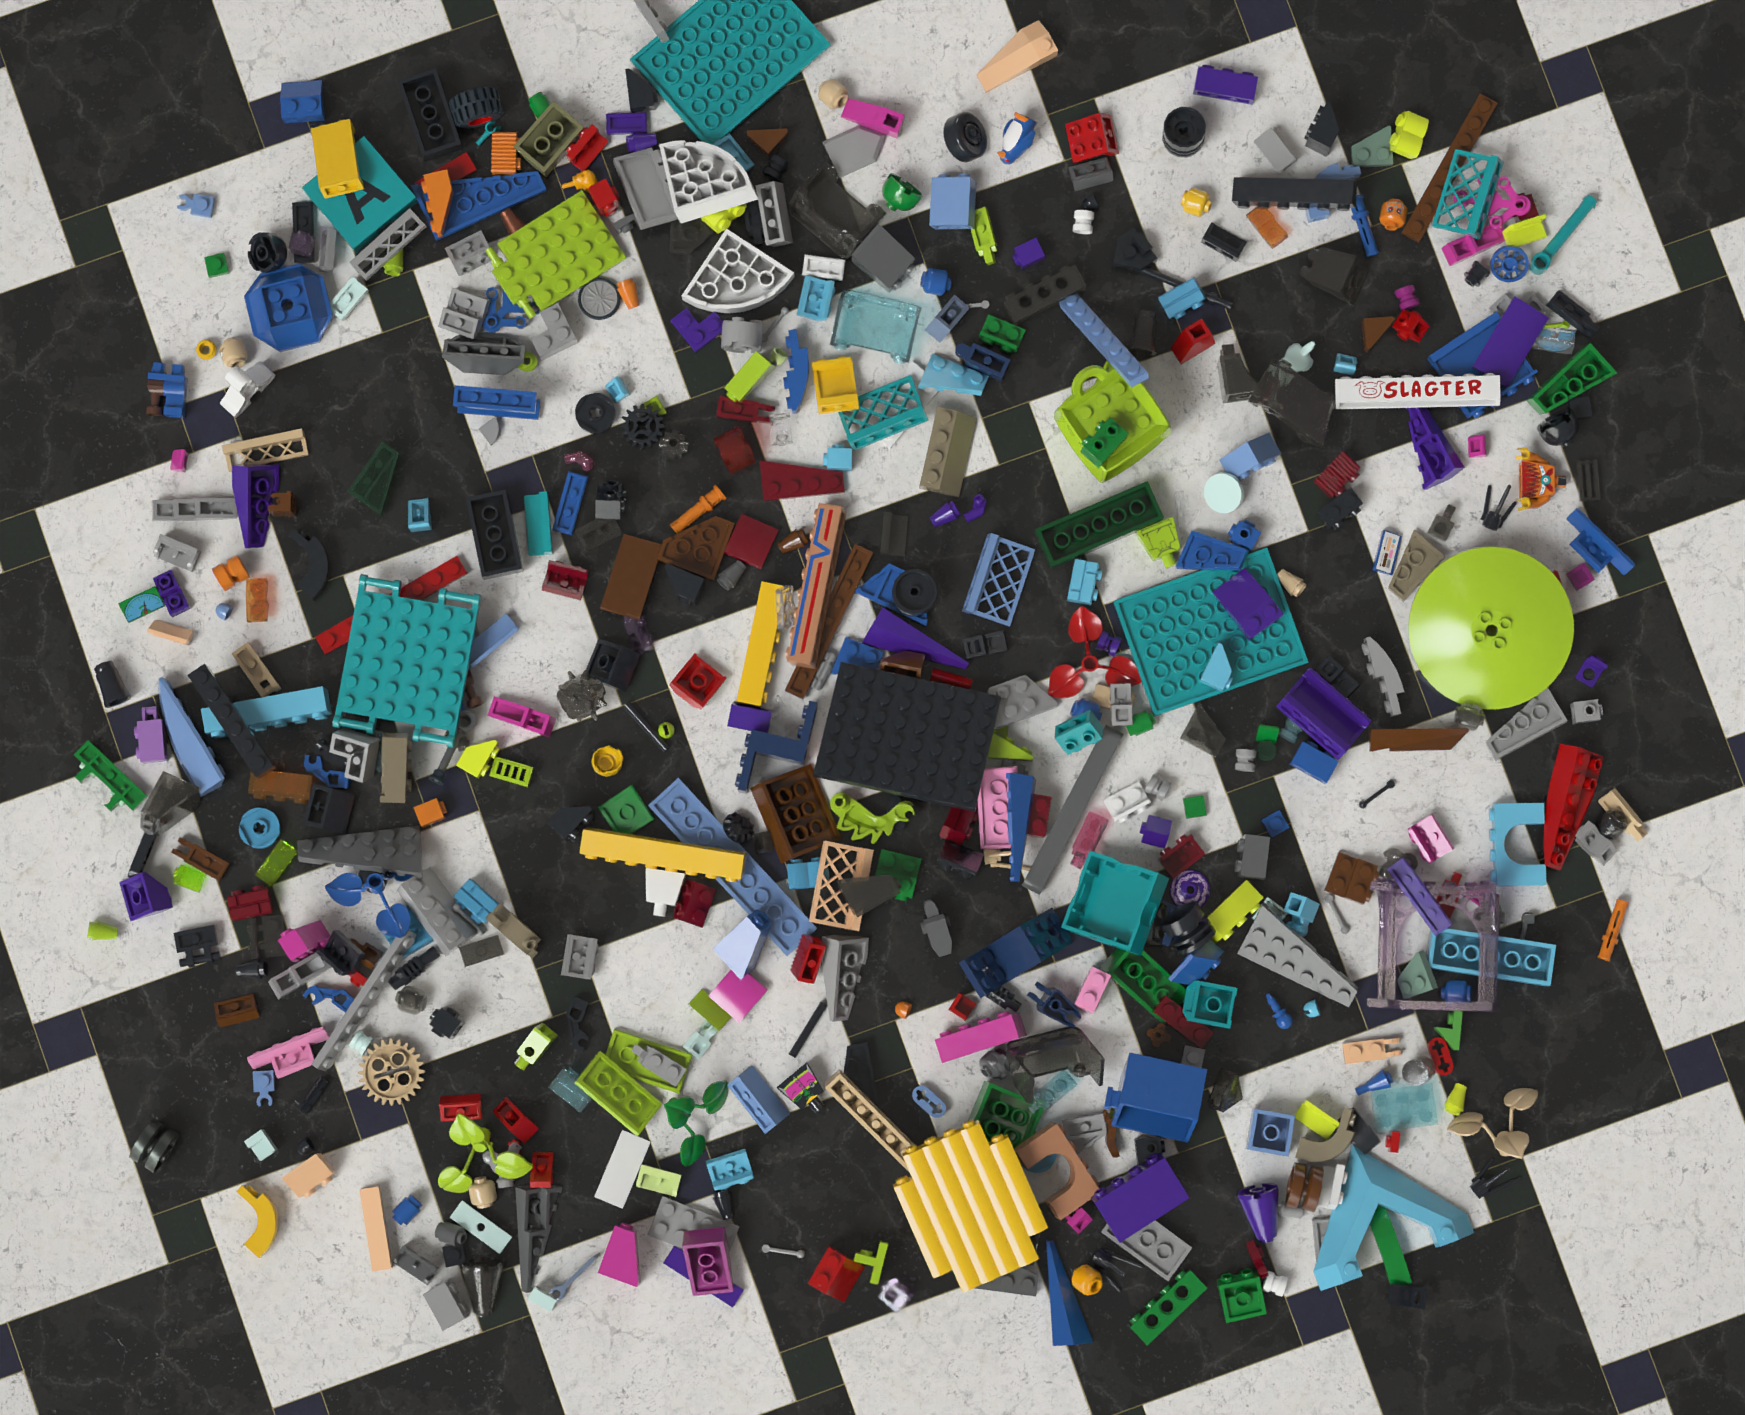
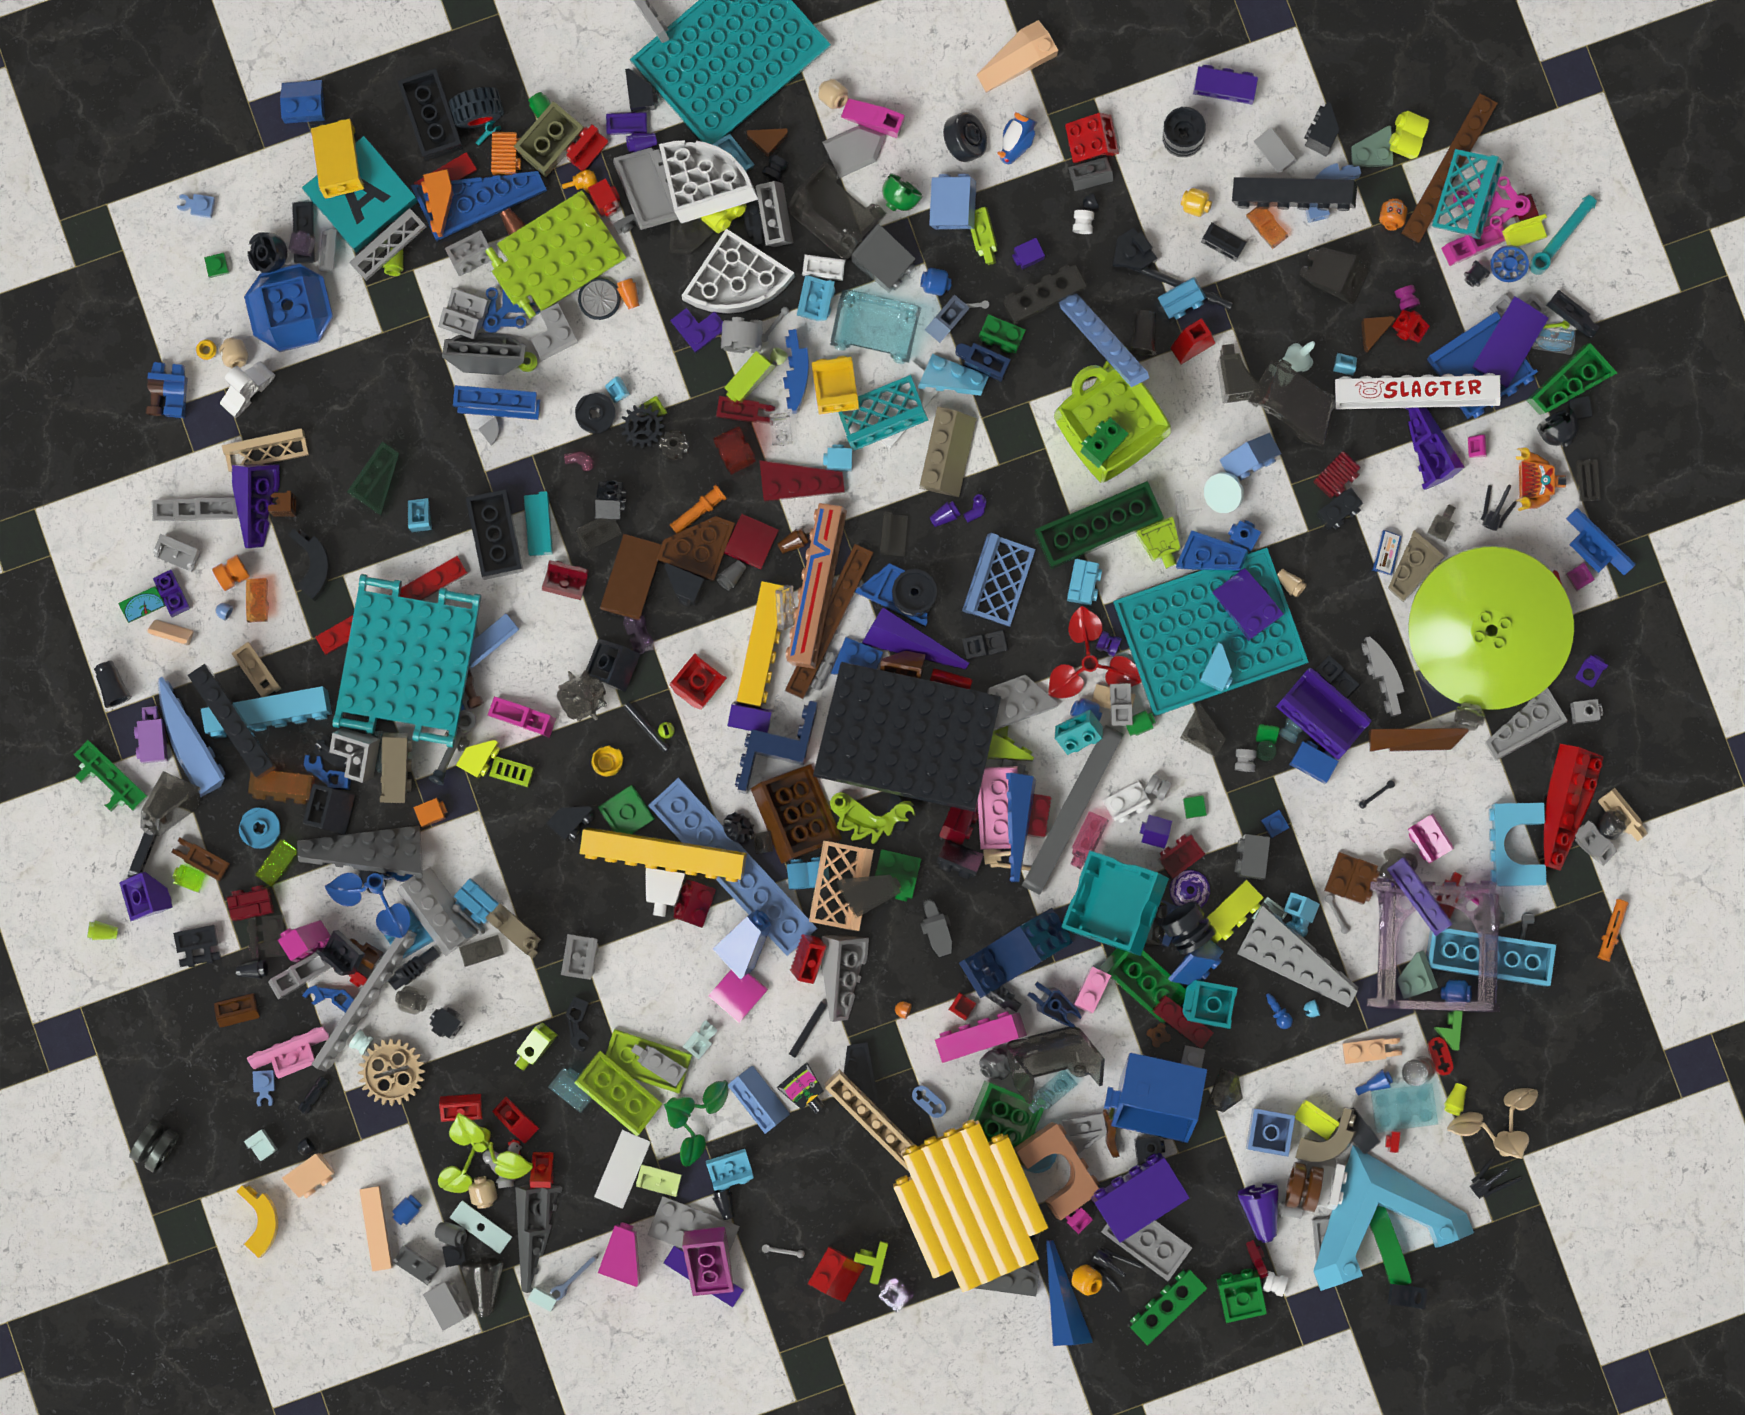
dark pink slope [170,449,188,473] -> none
light aqua plate [330,276,369,321] -> none
blue tile [552,471,589,536] -> none
lime slope [689,989,732,1031] -> none
blue pin [1351,194,1379,257] -> none

